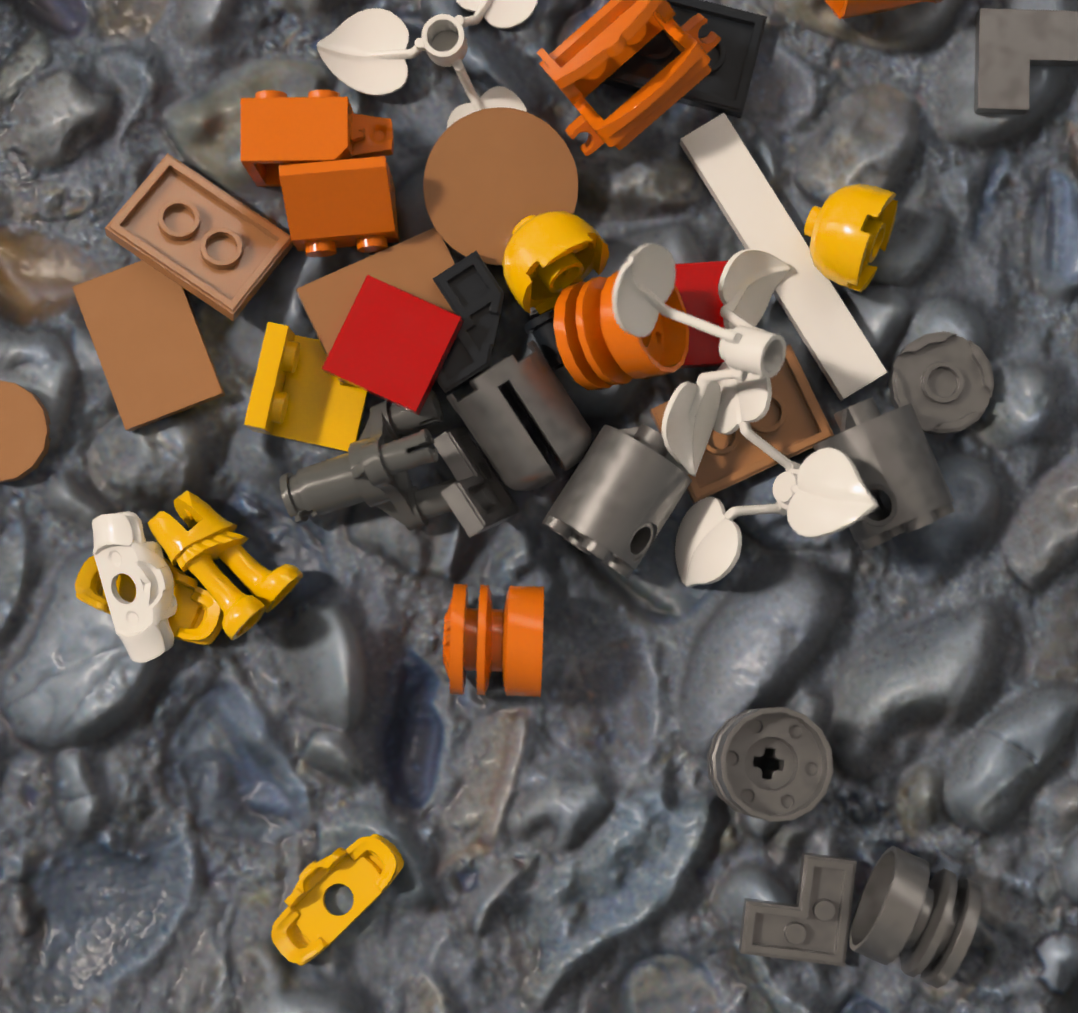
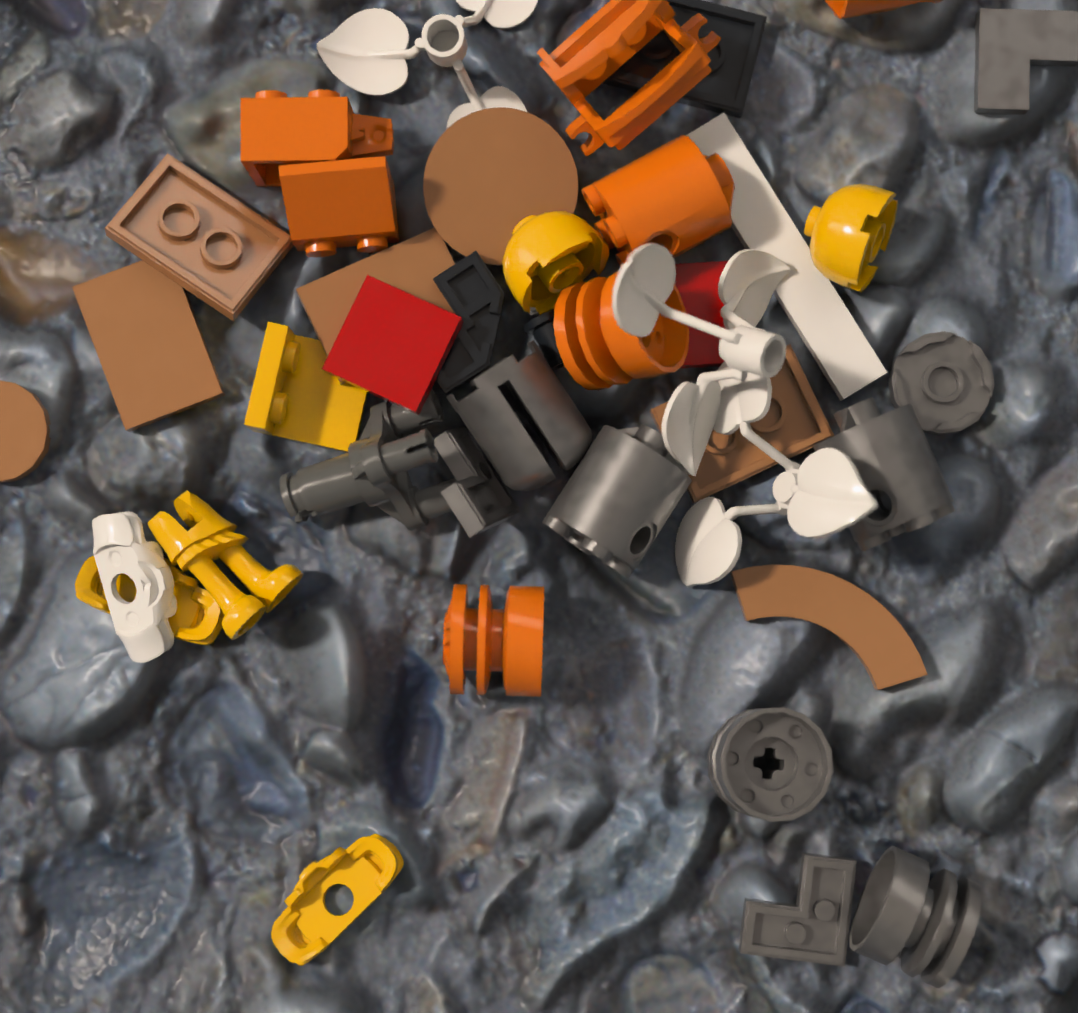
none -> orange cylinder [581,135,735,268]
none -> medium nougat tile [730,564,928,690]

